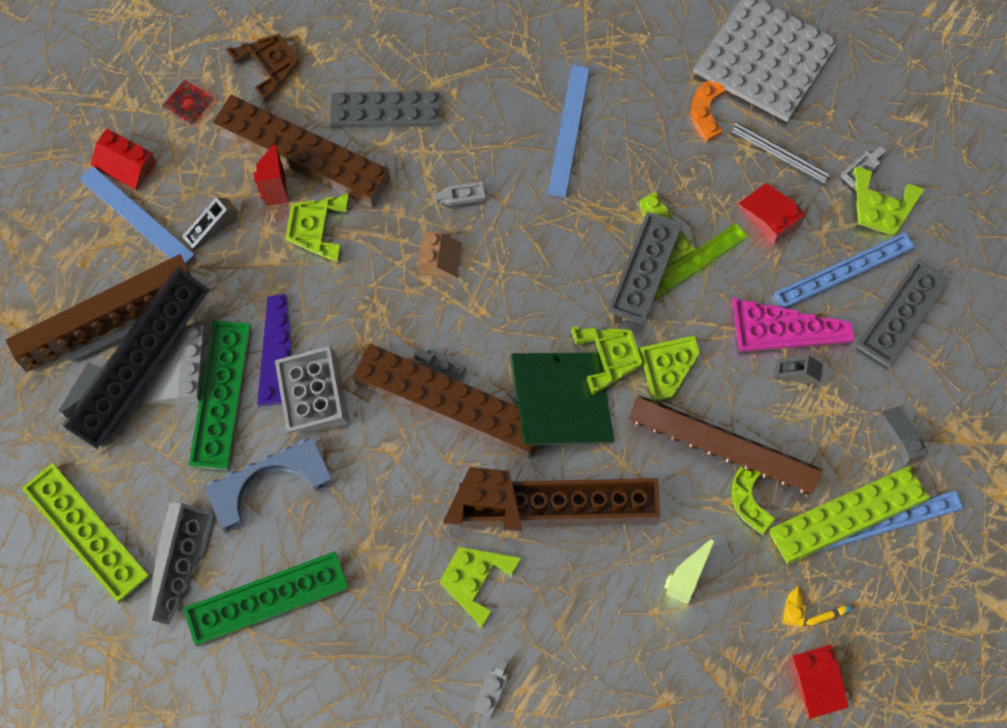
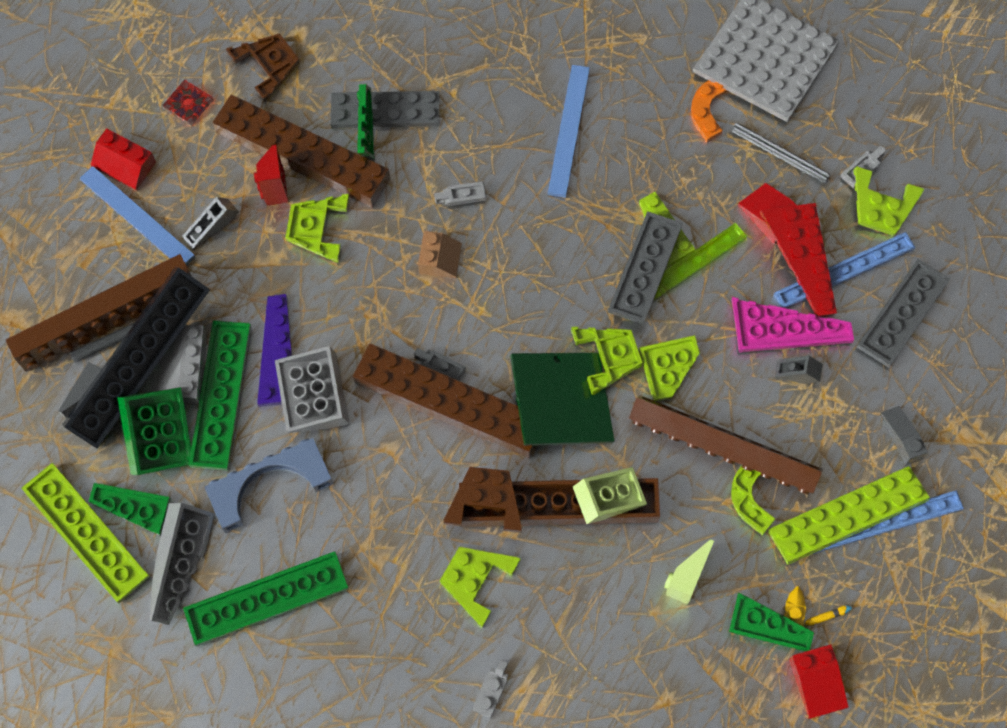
none -> green wing [89,483,171,536]
none -> green slope [117,387,191,475]
none -> green wing [357,84,375,160]
none -> yellowish green slope [573,467,647,524]
none -> green wing [729,592,814,651]
none -> red wing [759,203,837,317]

